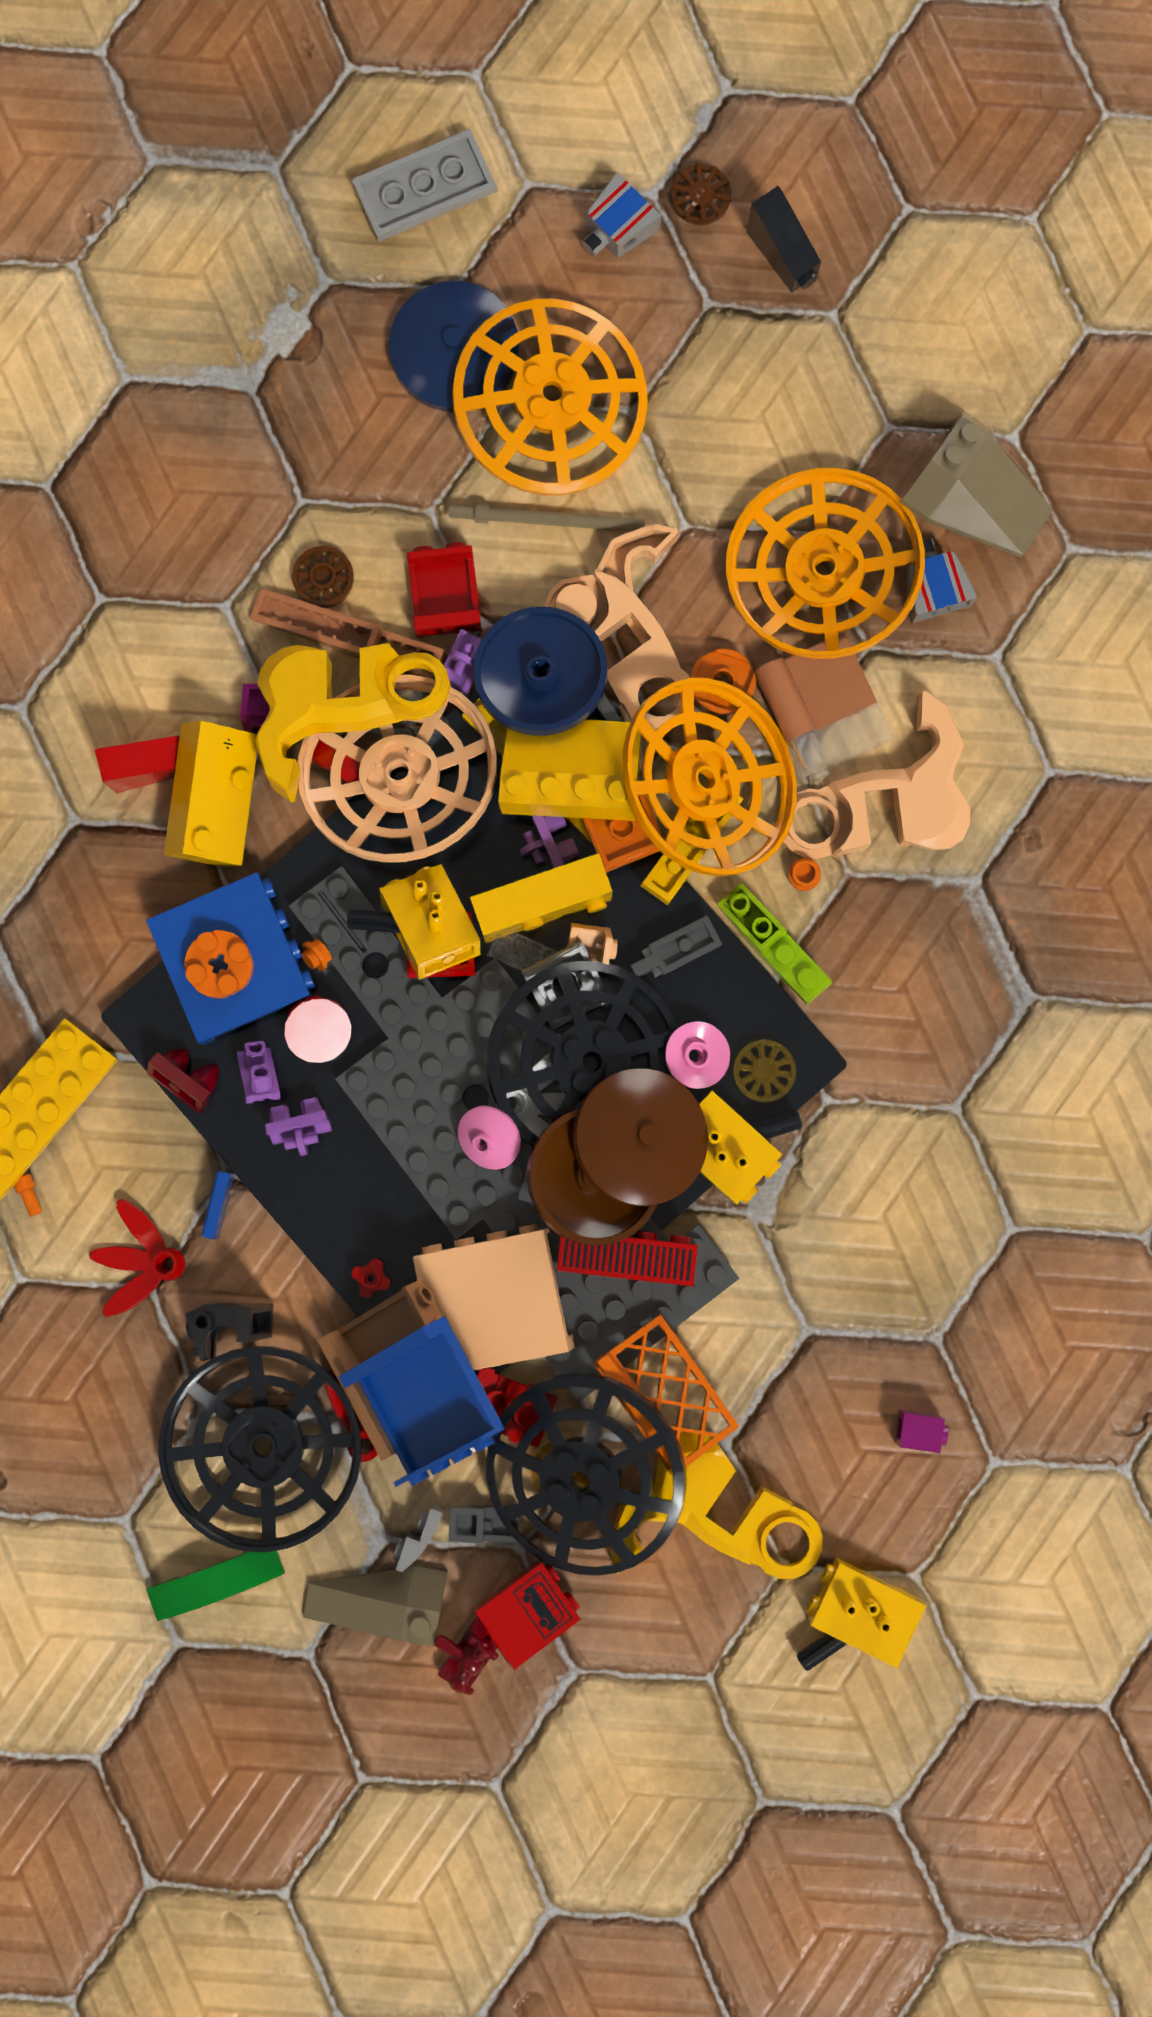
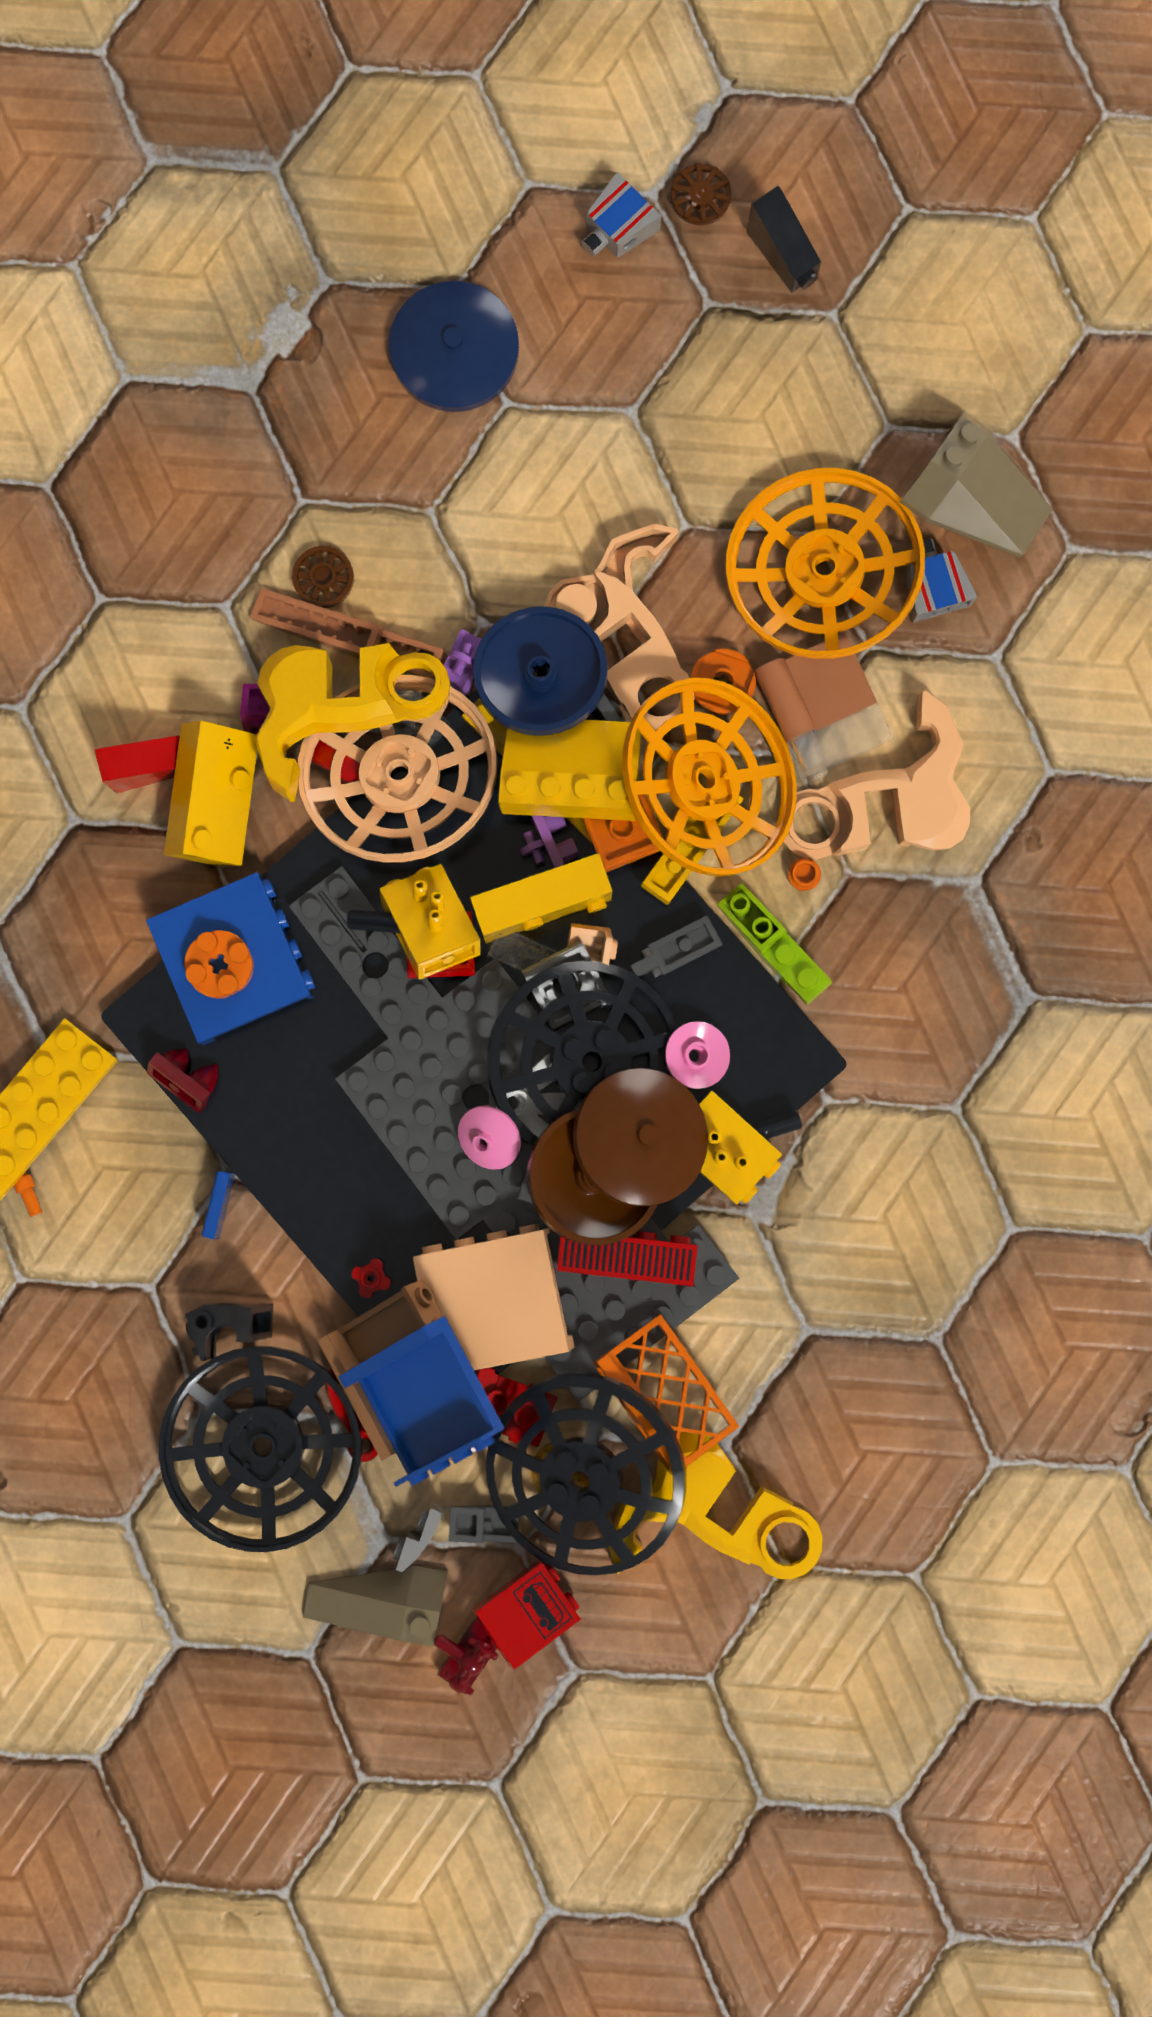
red plant [89,1199,185,1317] -> none
green slope [146,1551,285,1621] -> none
medium lavender hips [237,1041,280,1104] -> none
medium lavender hips [265,1097,332,1156] -> none
tile [283,996,351,1063] -> none
orange plate [301,939,332,971] -> none
light grey plate [352,129,497,242] -> none
red panel [406,542,482,638] -> none
dark tan bar [449,503,645,532] -> none
light orange dish [452,299,648,496] -> none
clear yellow wheel [733,1040,796,1102] -> none
yellow piece [796,1557,926,1671] -> none
magenta brick [895,1410,949,1453] -> none

